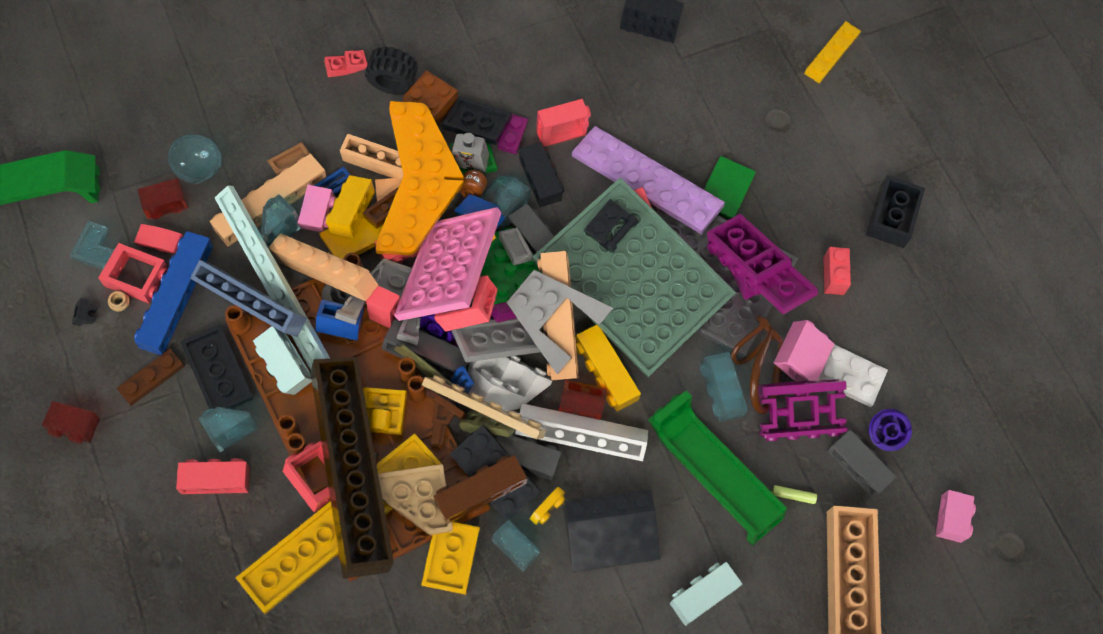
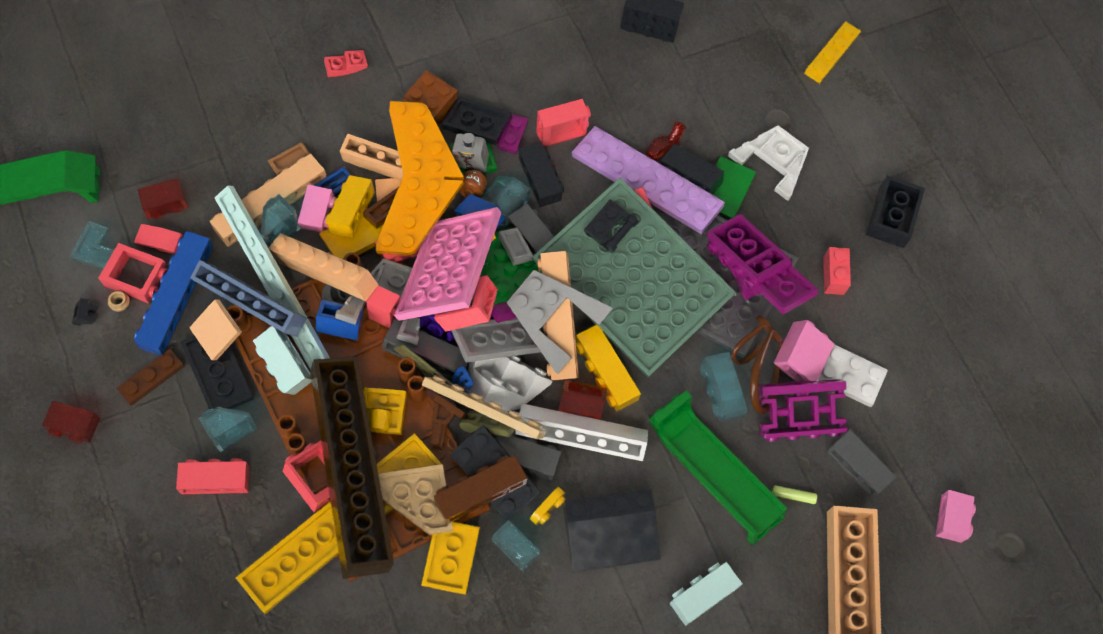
clear light blue cylinder [168,134,221,184] -> none
black tyre [365,47,418,95] -> none
dark purple cone [869,409,912,451] -> none
none -> light nougat tile [190,300,242,360]
none -> clear red arm [646,122,686,161]
none -> black brick [661,144,724,195]
none -> white wing [728,126,809,201]

